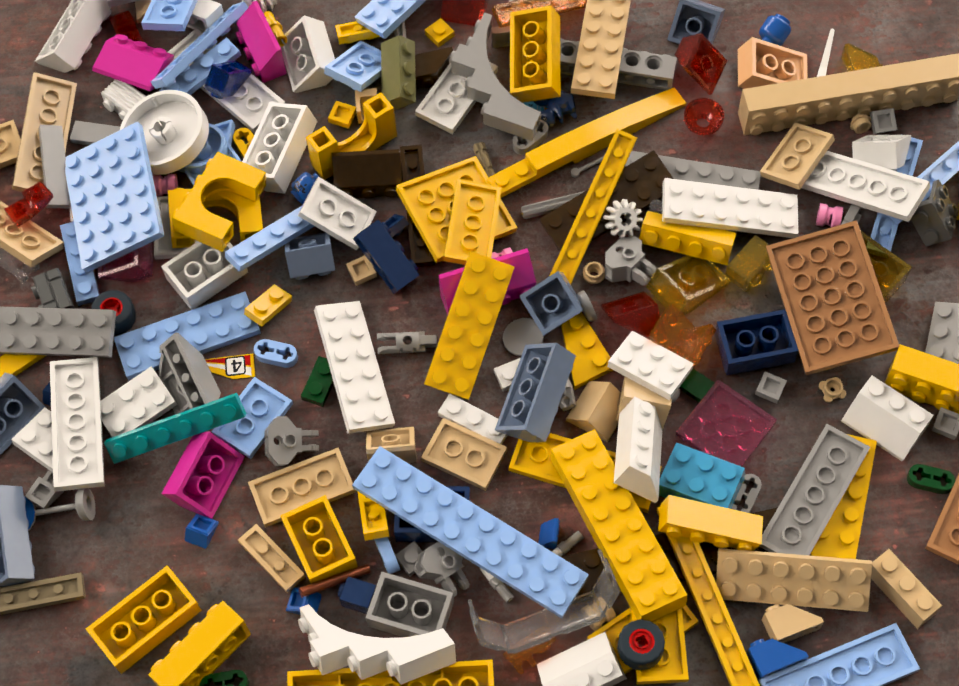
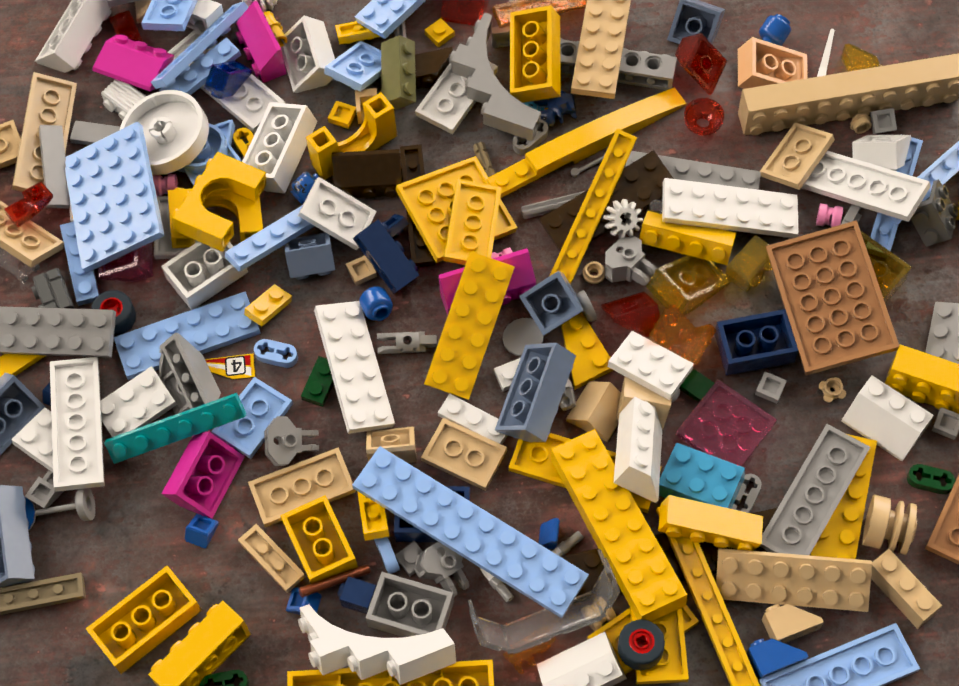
none -> blue head [359,287,393,321]
none -> tan wheel [862,495,917,555]

